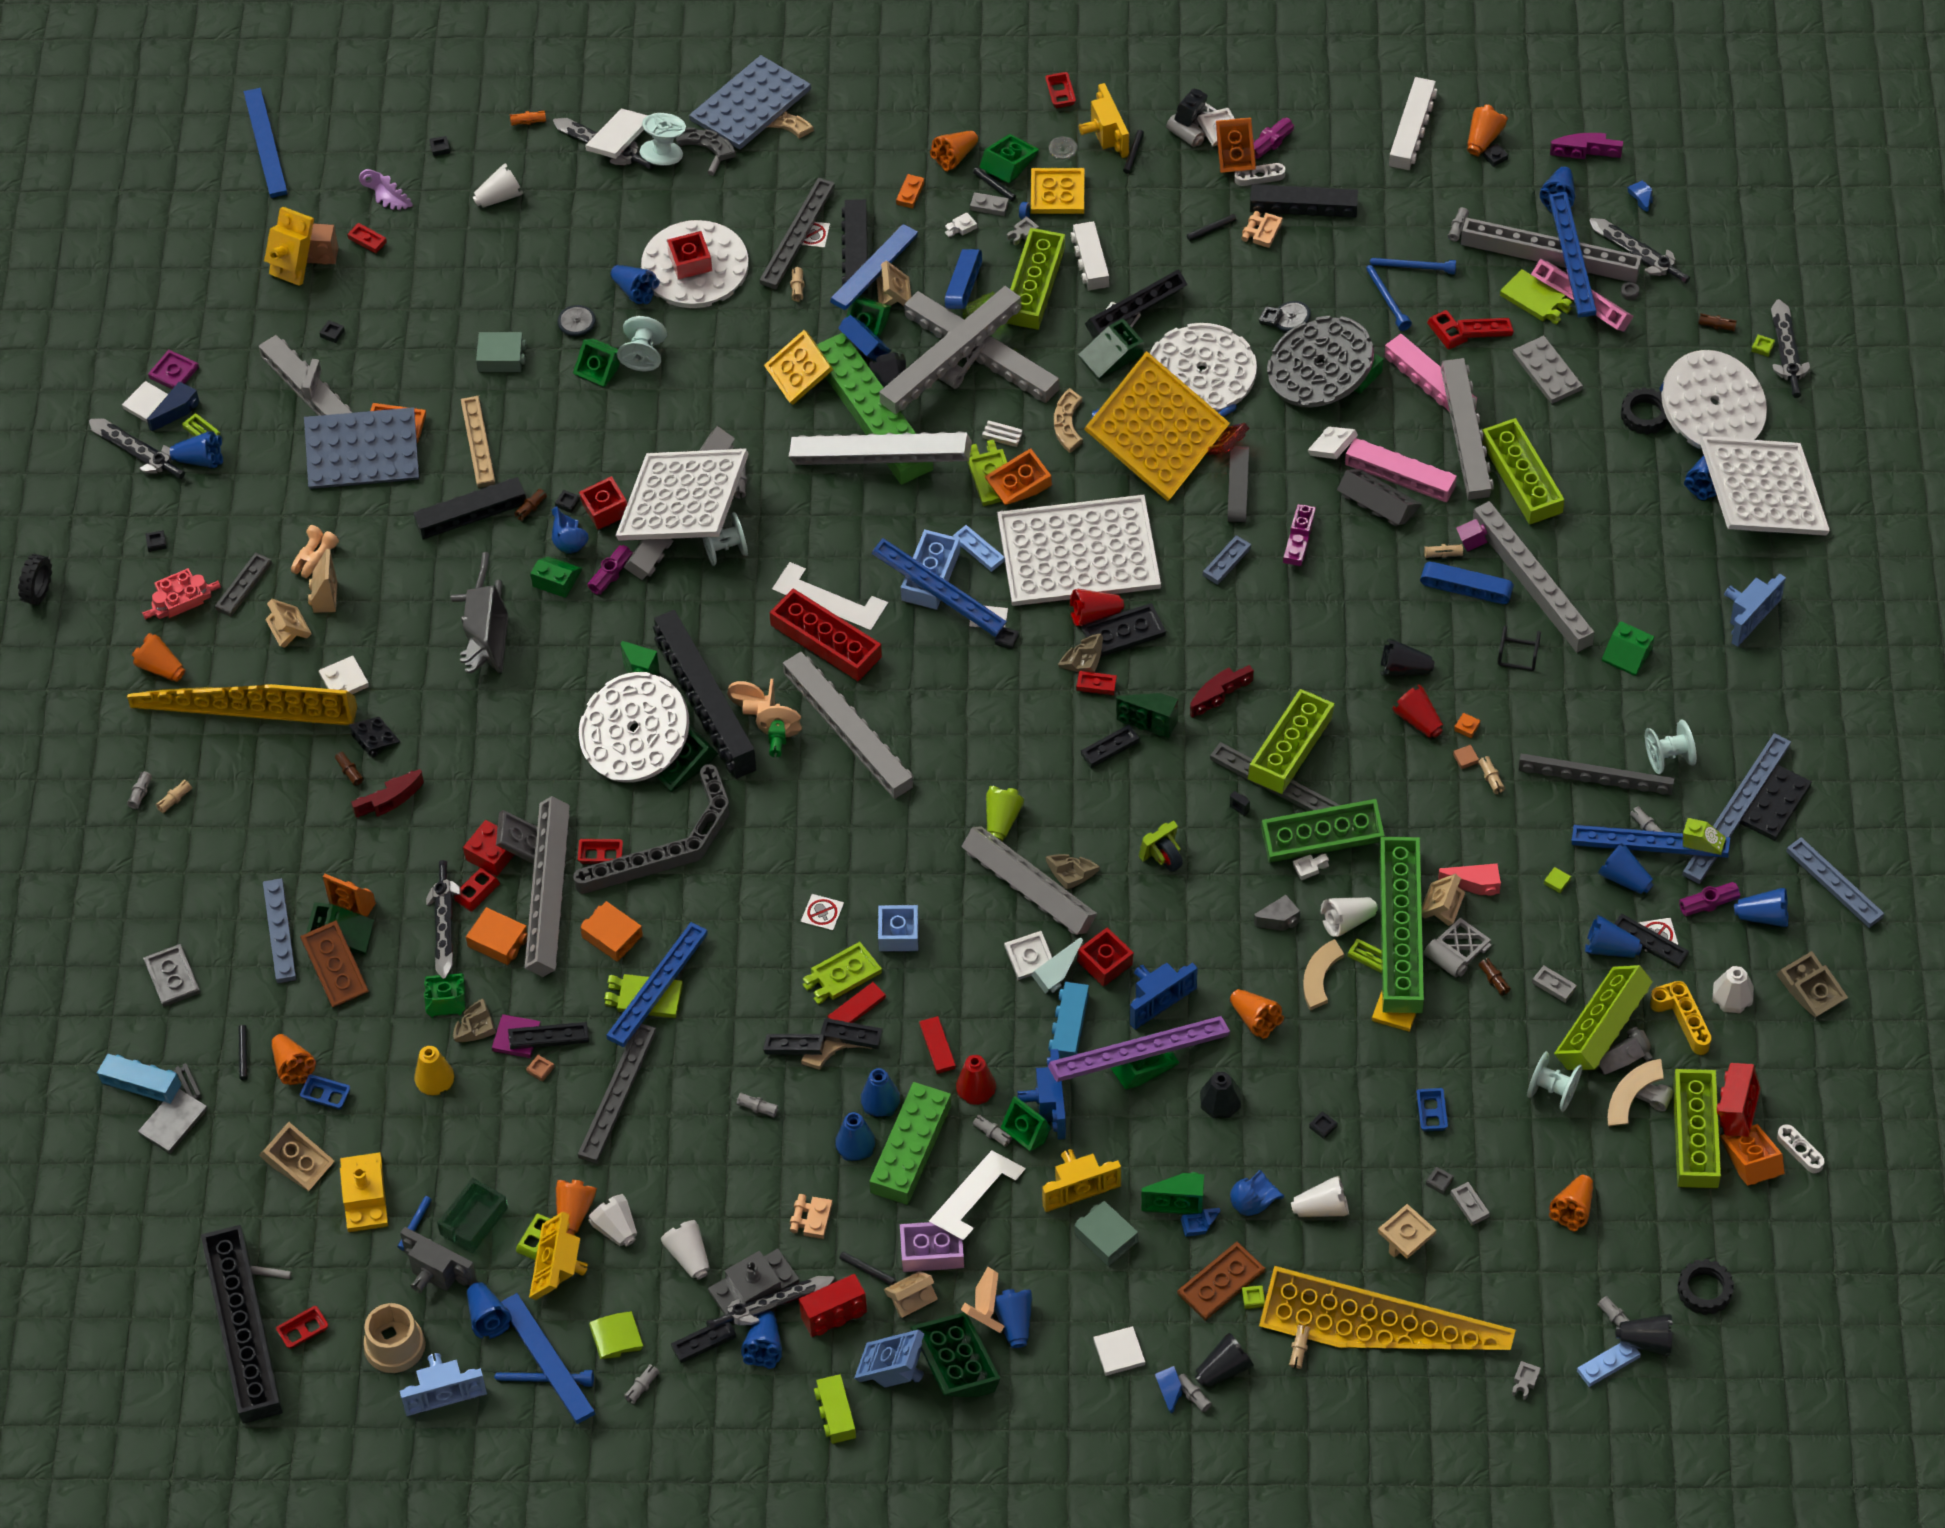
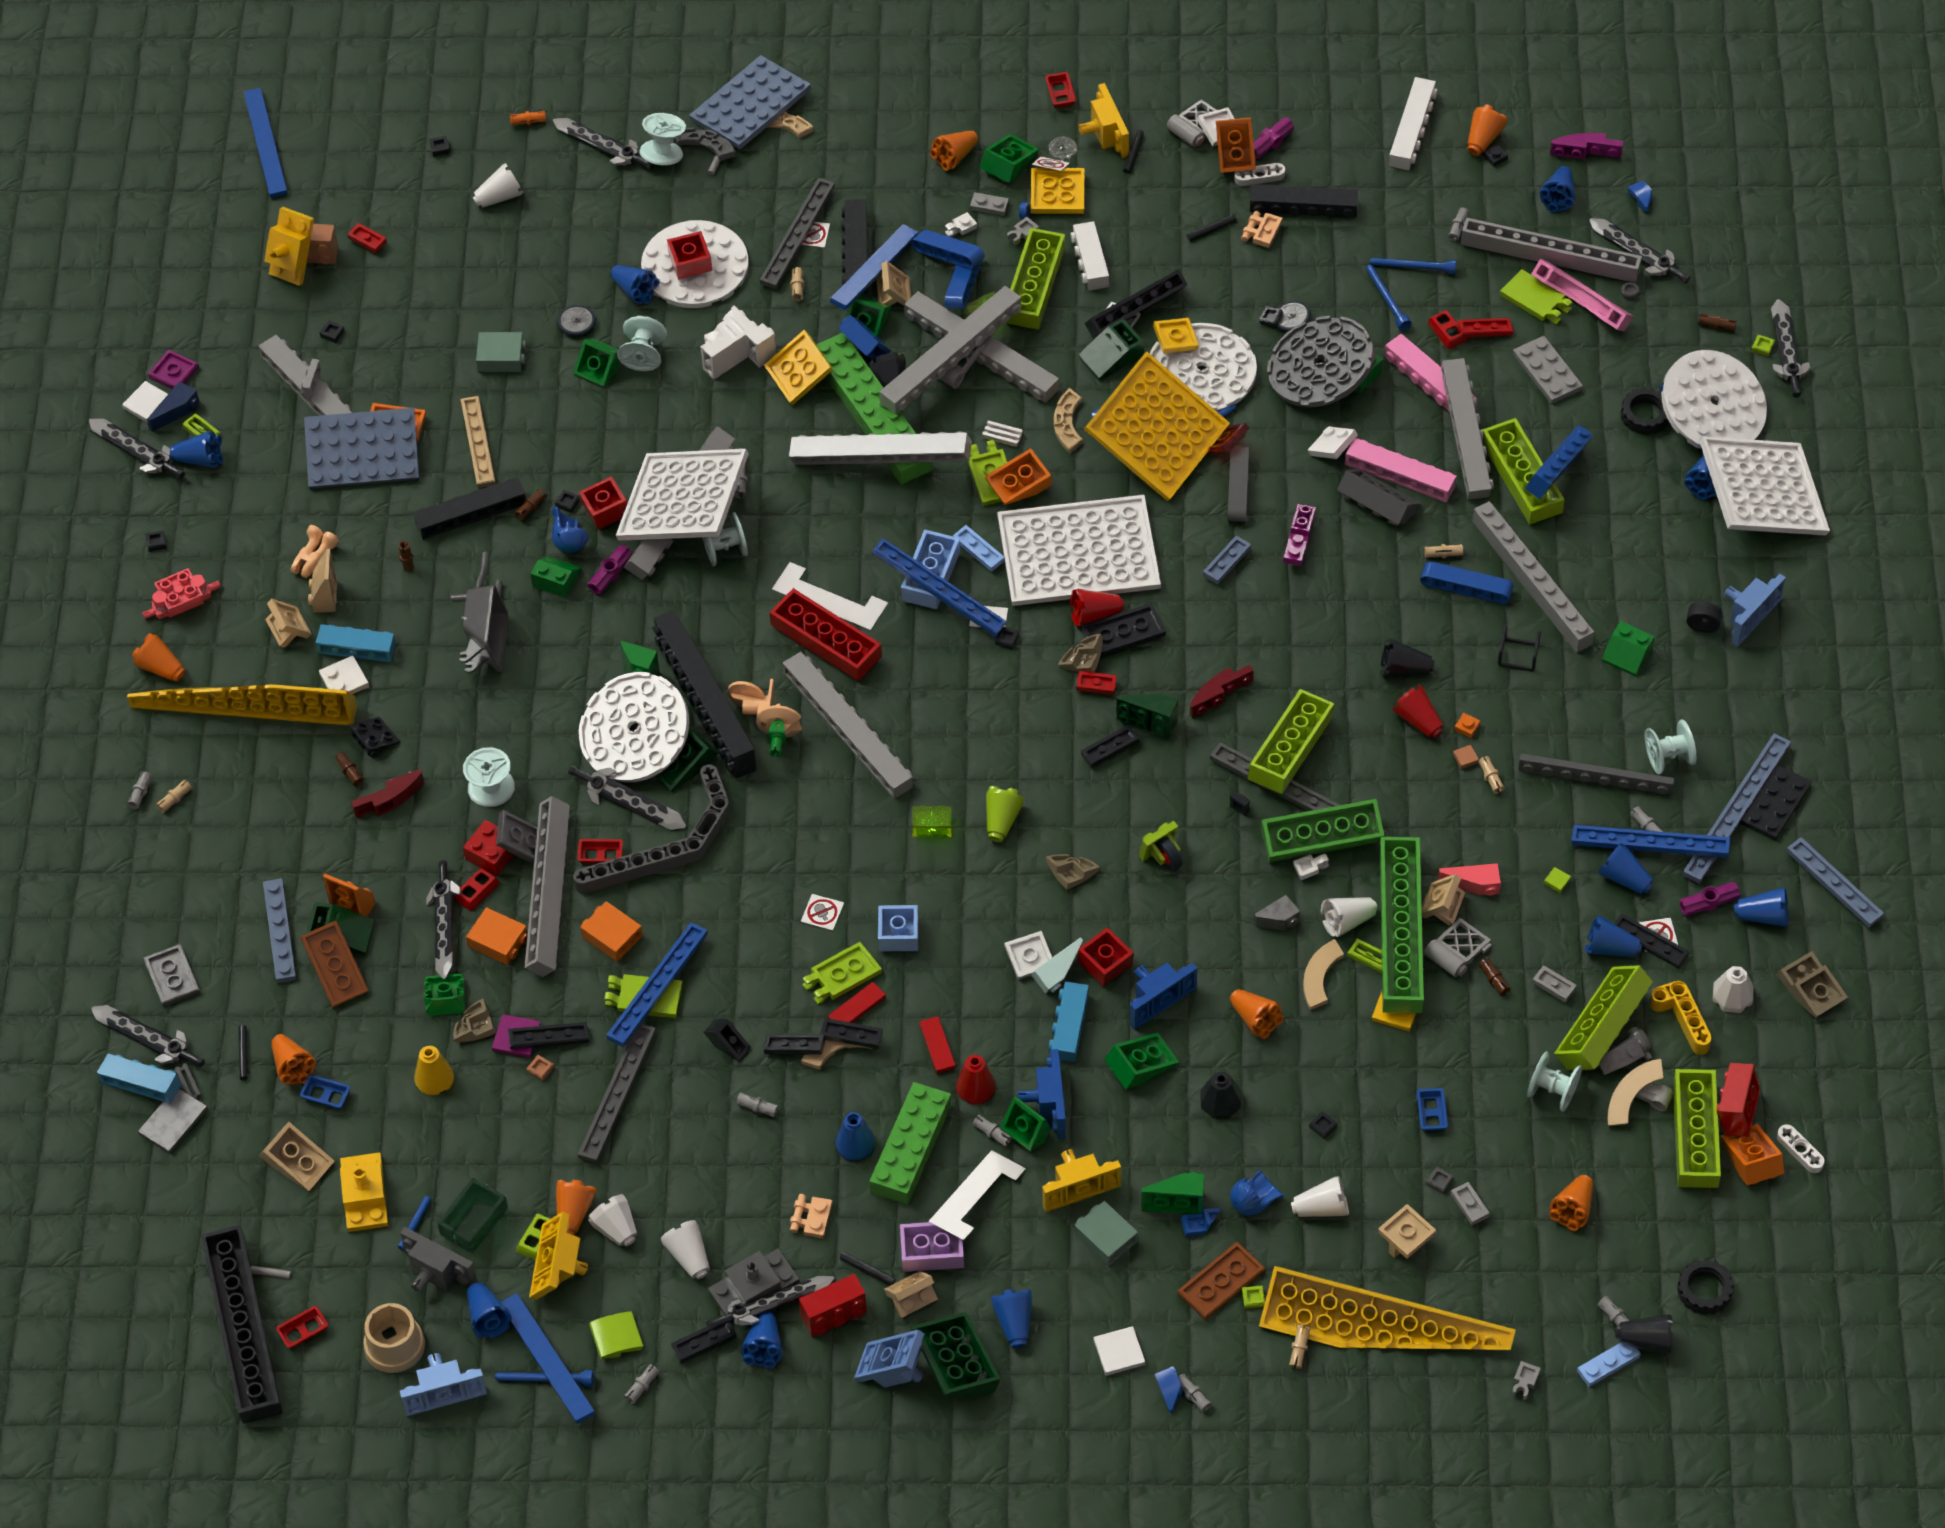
black tyre [18,554,52,605] -> none
dark grey tile [215,552,272,617] -> none
lavender plant [359,169,413,210] -> none
white tile [585,109,648,159] -> none
lime brick [814,1374,856,1444] -> none
blue cone [861,1068,900,1117] -> none
orange plate [896,174,925,209] -> none
light grey brick [961,826,1097,935] -> none
light nougat piece [961,1267,1004,1333] -> none
black bar [973,167,1016,201] -> none
medium lavender plate [1048,1016,1230,1082] -> none
black brick [1174,88,1208,127] -> none
black cone [1195,1333,1254,1387] -> none
magenta brick [1456,519,1488,552] -> none
blue tile [1549,192,1597,318] -> none
lime slope [1683,818,1726,855] -> none
none -> sword [91,1005,205,1068]
none -> dark azure brick [316,624,396,663]
none -> reddish brown pin [398,540,414,572]
none -> light aqua piece [463,747,515,807]
none -> sword [568,765,686,830]
none -> white brick [700,306,776,380]
none -> black slope [703,1019,751,1061]
none -> blue beam [911,230,985,269]
none -> clear neon green brick [912,805,952,836]
none -> sticker [1032,157,1069,171]
none -> yellow plate [1153,318,1199,354]
none -> blue brick [1525,425,1593,499]
none -> black tyre [1686,601,1722,633]

